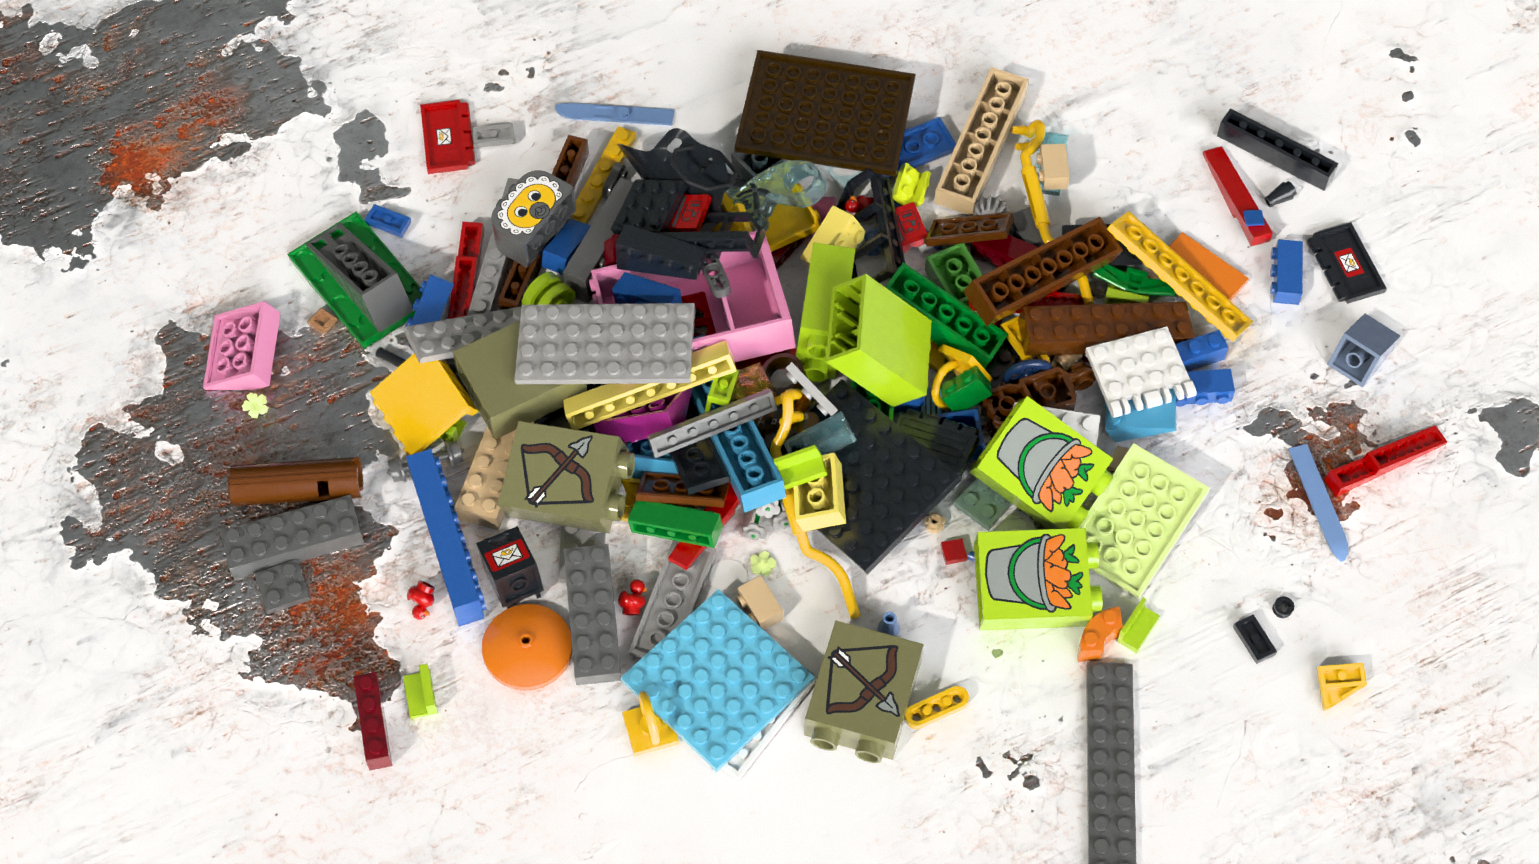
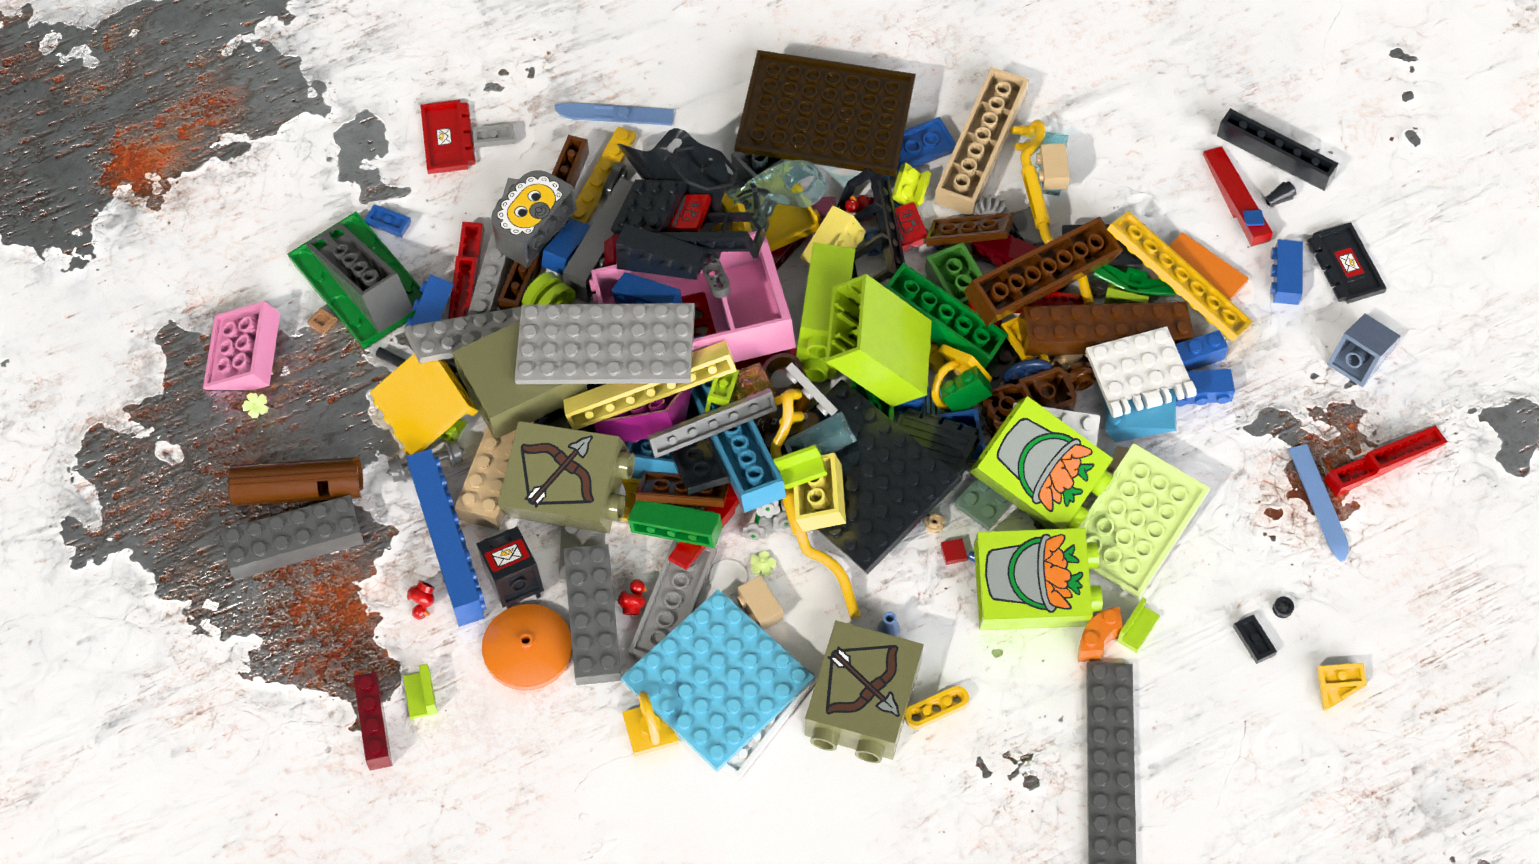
dark grey plate [254,559,311,615] -> none

